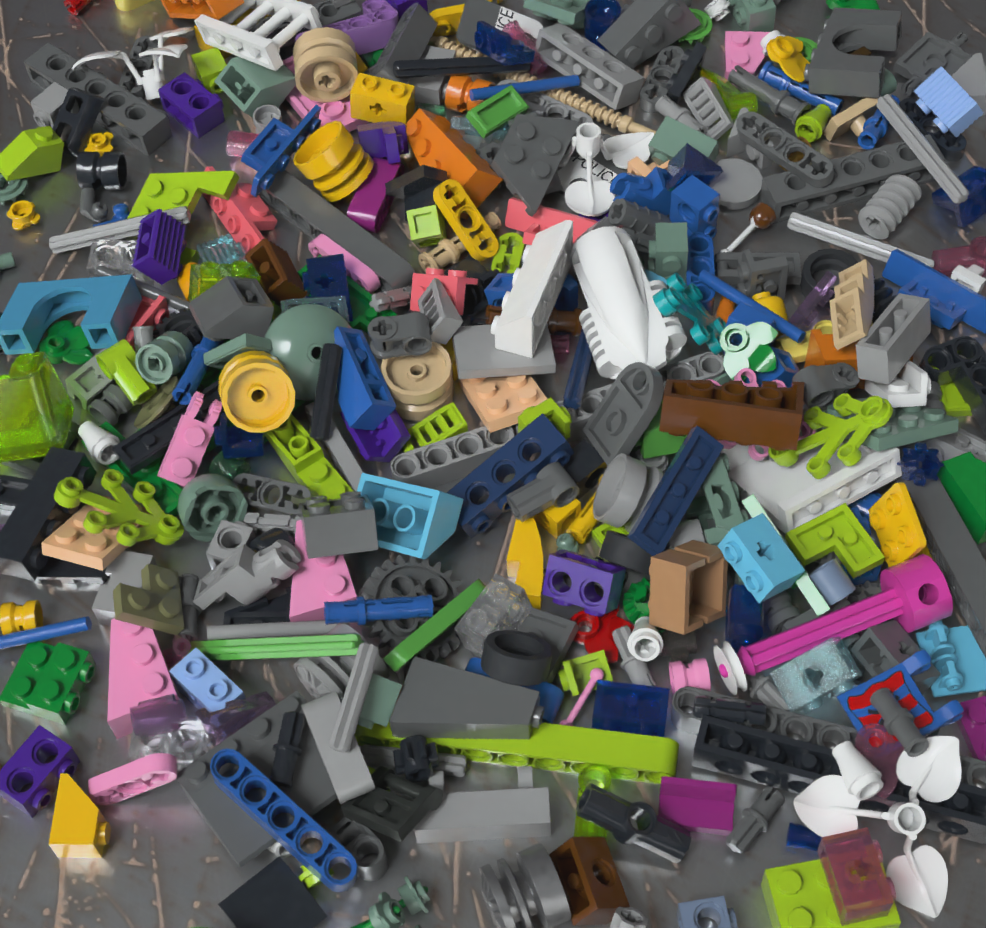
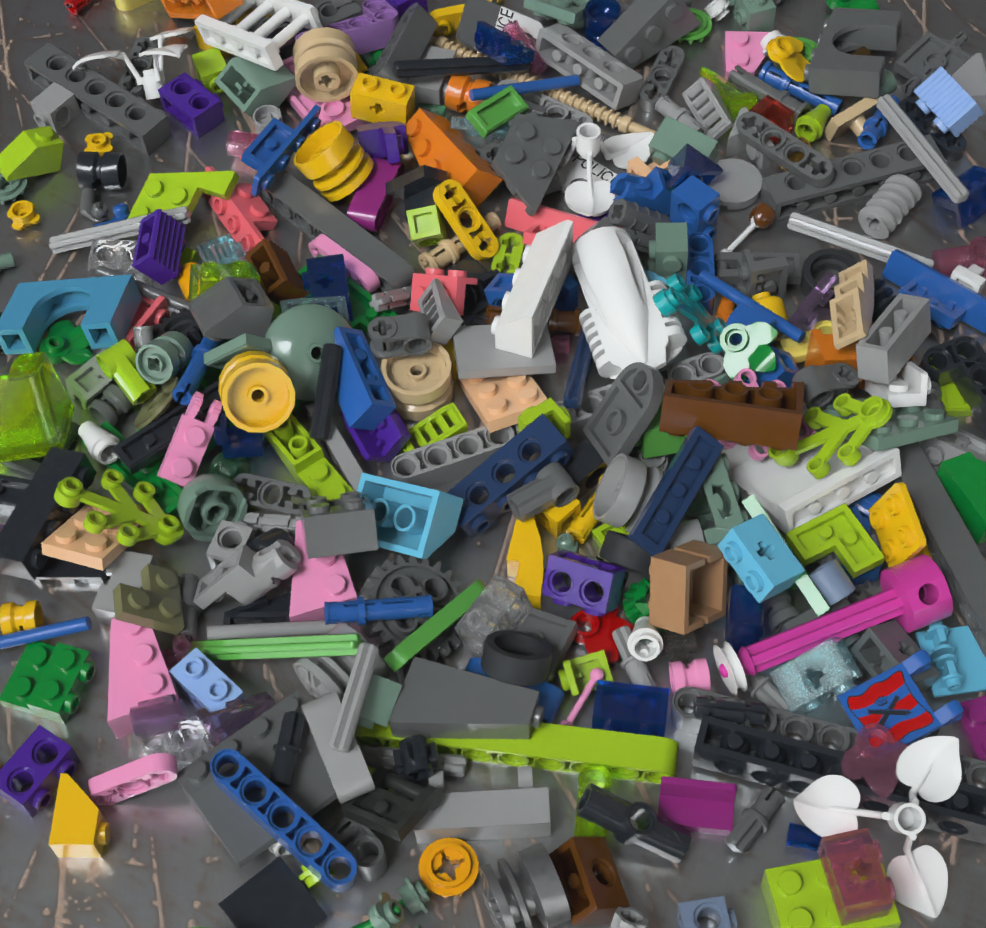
black piece [52,87,104,157] -> none
black wing [666,42,707,105] -> none
white cone [832,741,883,801] -> none
dark grey pin [870,688,929,757] -> none
clear blue gear [897,443,944,486] -> none
none -> light orange gear [418,837,479,899]
none -> clear red panel [749,95,795,147]

